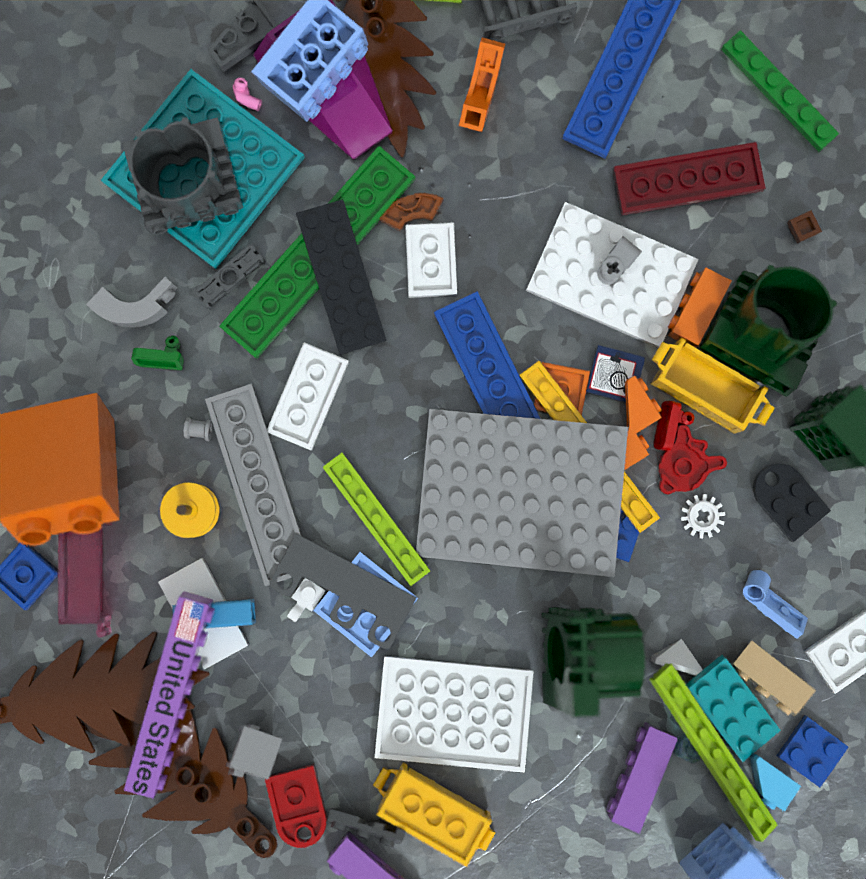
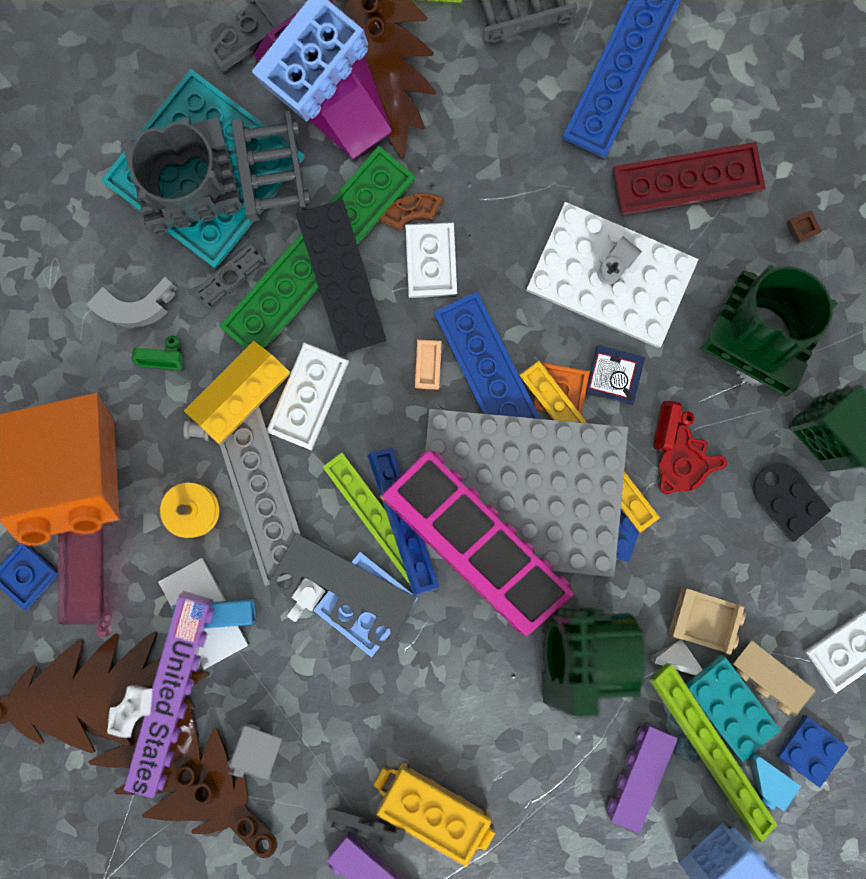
bright pink arm [233,78,262,111] -> none
red plate [265,764,327,848] -> none
white plate [375,656,533,773] -> none
orange arch [459,37,505,132] -> none
orange arch [624,376,662,470] -> none
yellow container [651,338,775,434] -> none
orange brick [668,267,732,348] -> none
white gear [681,494,725,539] -> none
green plate [721,30,839,152] -> none
light blue plate [743,570,808,639] -> none
none -> white tile [107,685,152,738]
none -> yellow slope [184,341,290,445]
none -> dark grey fence [232,111,311,222]
none -> blue plate [368,448,439,596]
none -> window [379,450,574,637]
none -> light nougat tile [415,340,442,390]
none -> tan panel [668,587,746,655]

